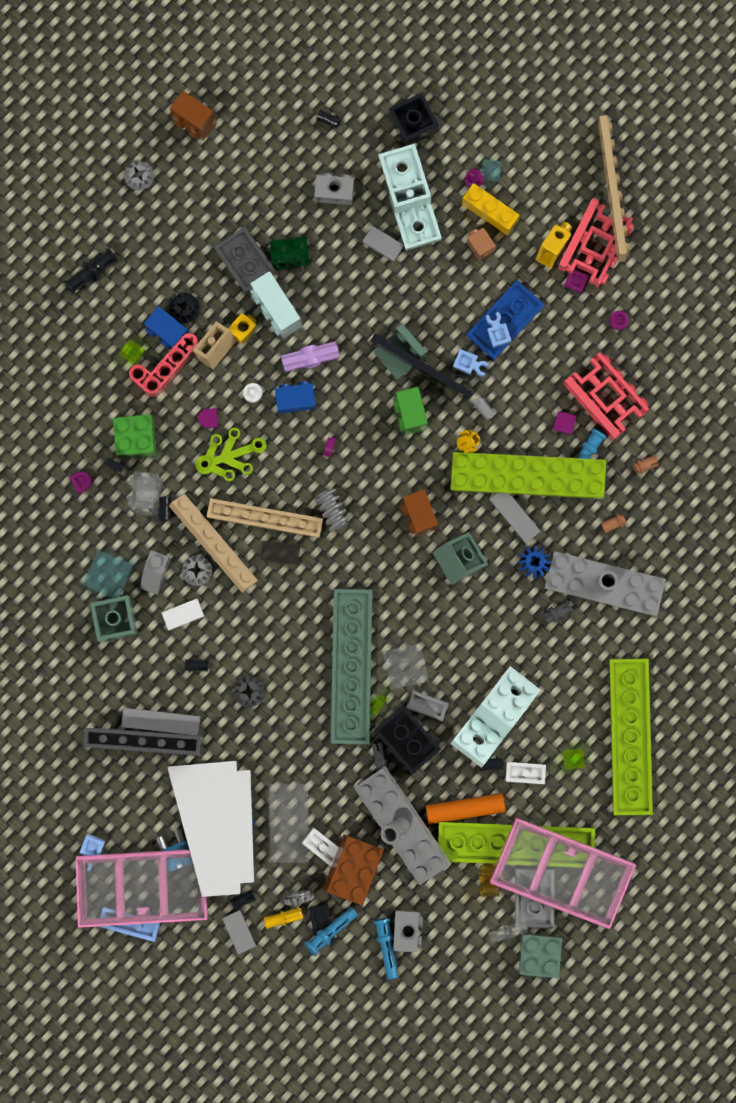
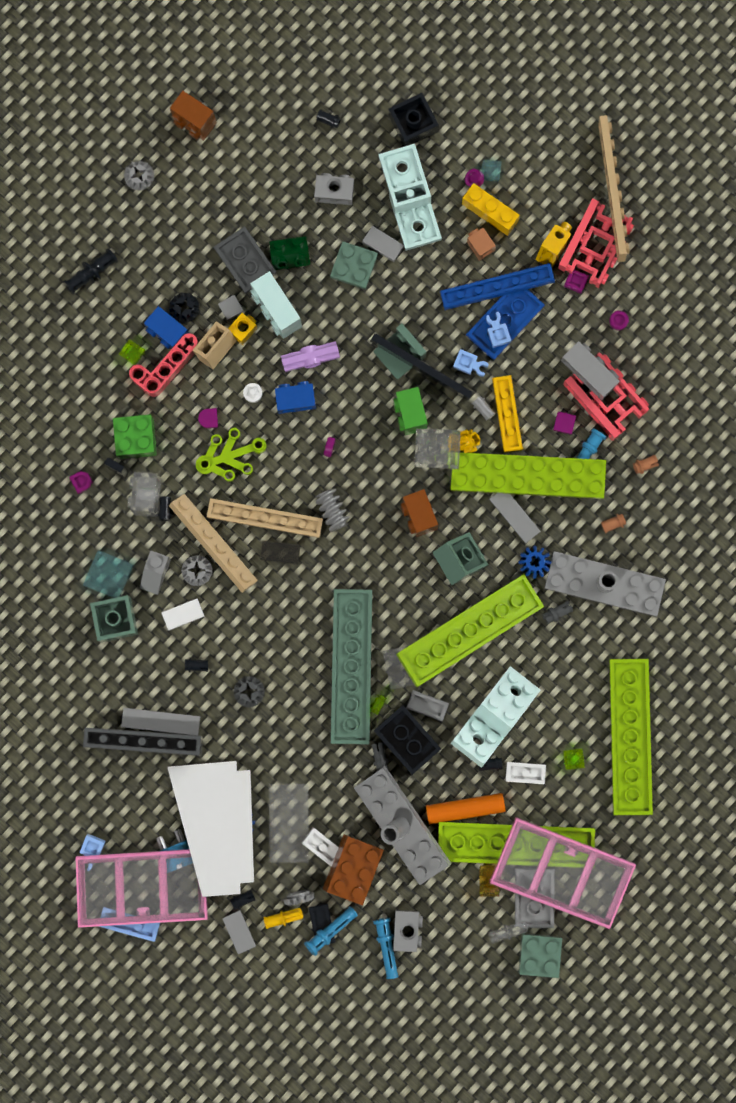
none -> light grey tile [218,295,244,321]
none -> sand green plate [330,241,378,290]
none -> lime plate [396,574,544,687]
none -> clear brick [415,429,461,469]
none -> blue tile [440,263,555,310]
none -> yellow tile [492,375,523,453]
none -> light grey brick [561,341,620,400]

